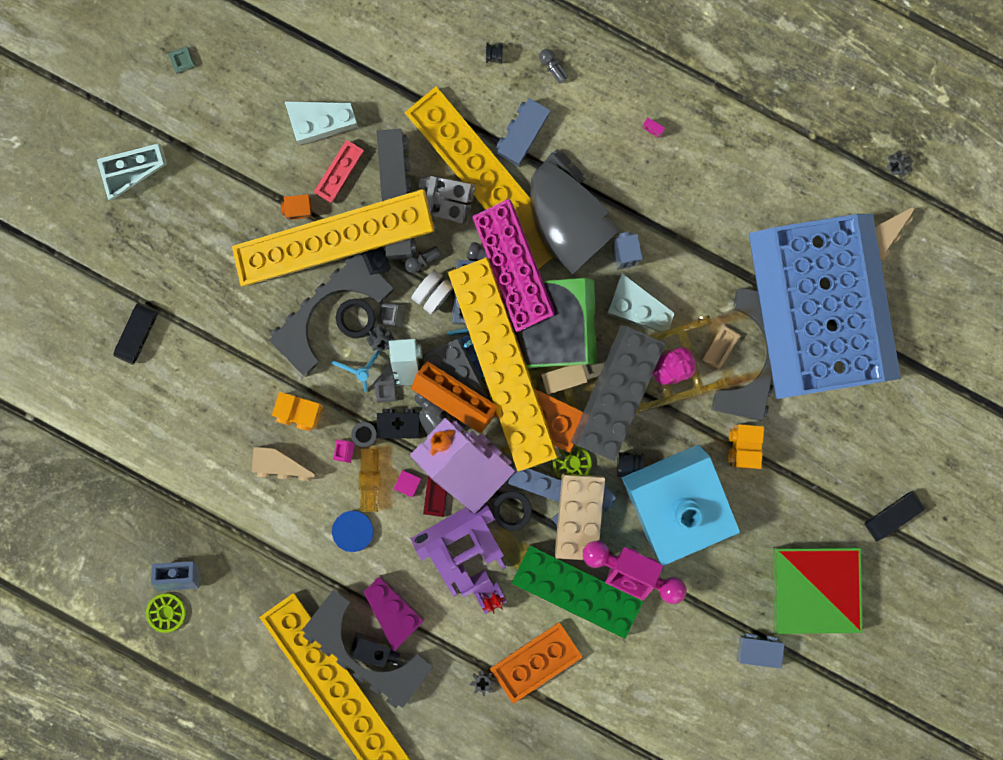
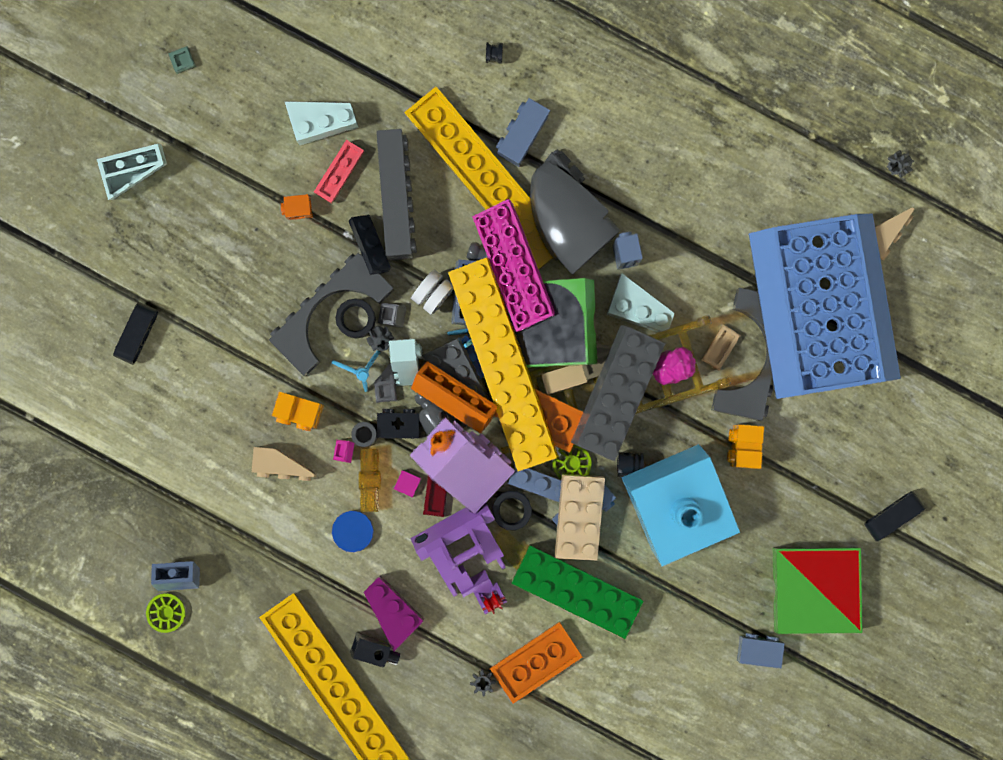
yellow plate [232,189,435,287] -> none
dark grey arch [302,590,433,708] -> none
dark grey axle [405,246,441,273] -> none
light grey hips [419,176,476,224] -> none
dark grey axle [539,49,568,84] -> none
dark pink brick [582,541,687,604] -> none
dark pink tile [642,117,665,138] -> none

